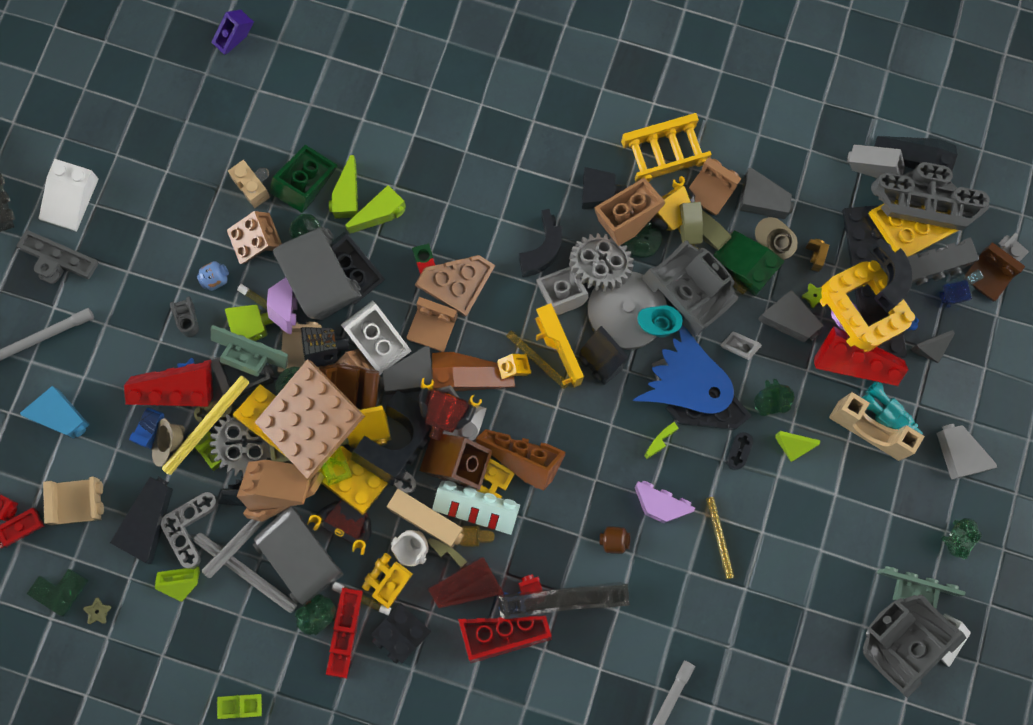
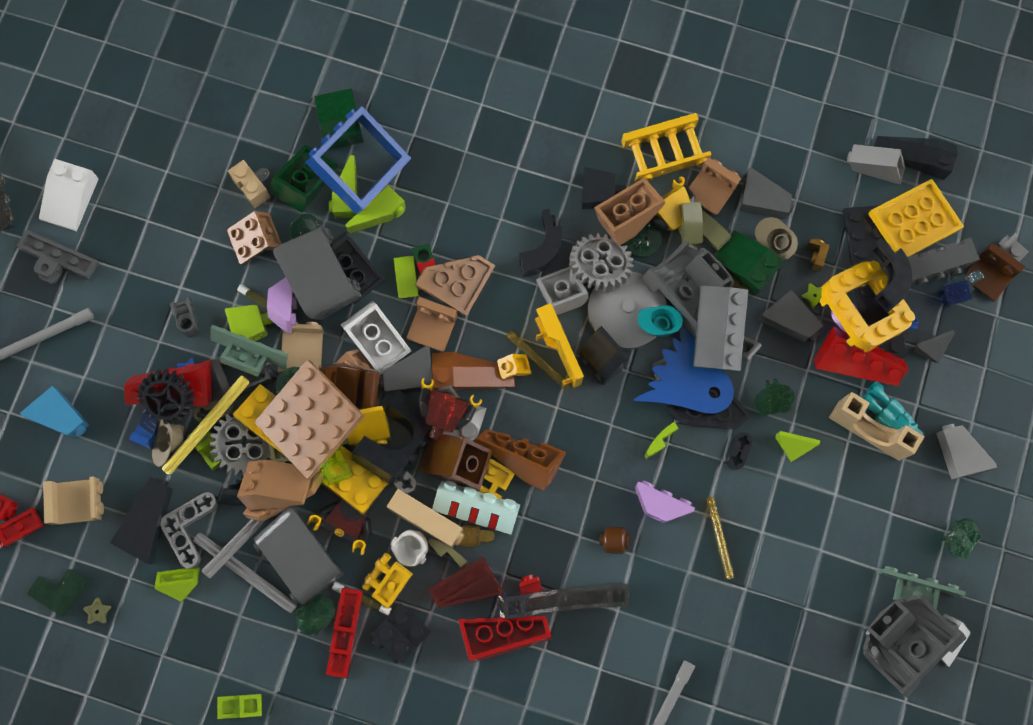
medium blue head [197,261,229,291] -> none
dark purple slope [212,10,254,55] -> none
torso [301,327,349,367] -> none
dark grey connector [871,162,990,231] -> none
none -> black gear [137,369,195,425]
none -> blue window [305,106,411,214]
none -> dark green slope [314,88,364,150]
none -> lime slope [394,255,419,298]
none -> dark grey slope [693,286,748,371]

